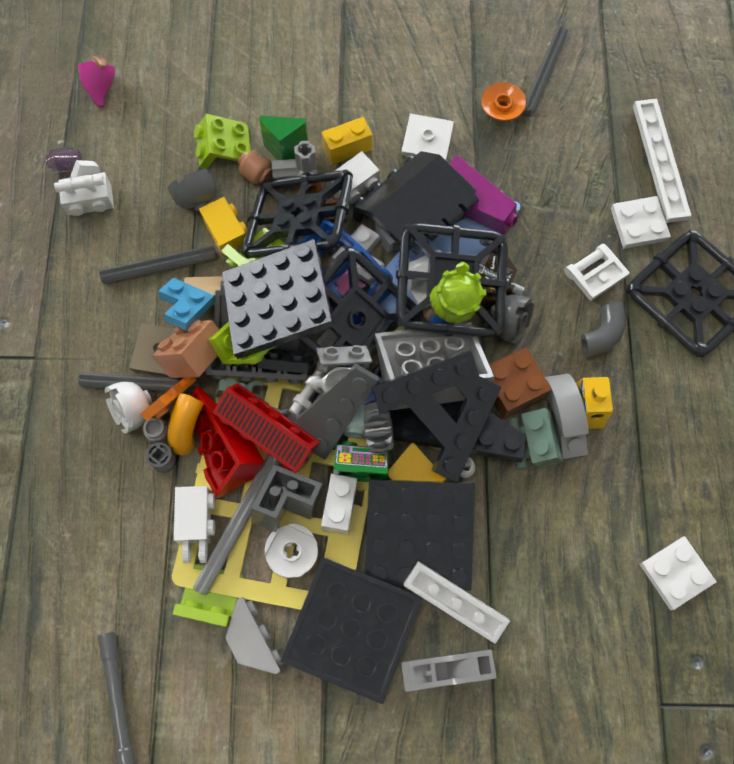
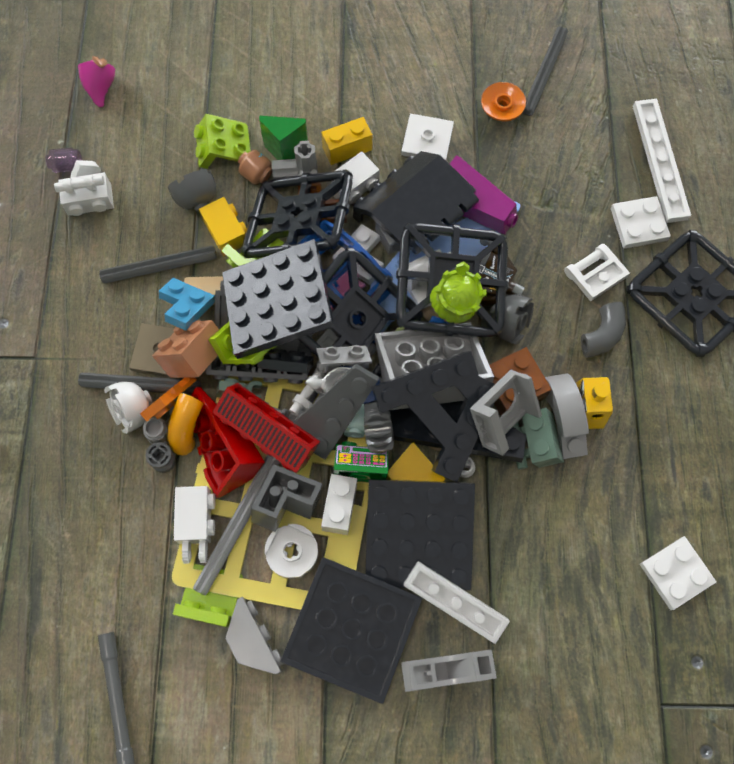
none -> light grey panel [470,370,542,455]

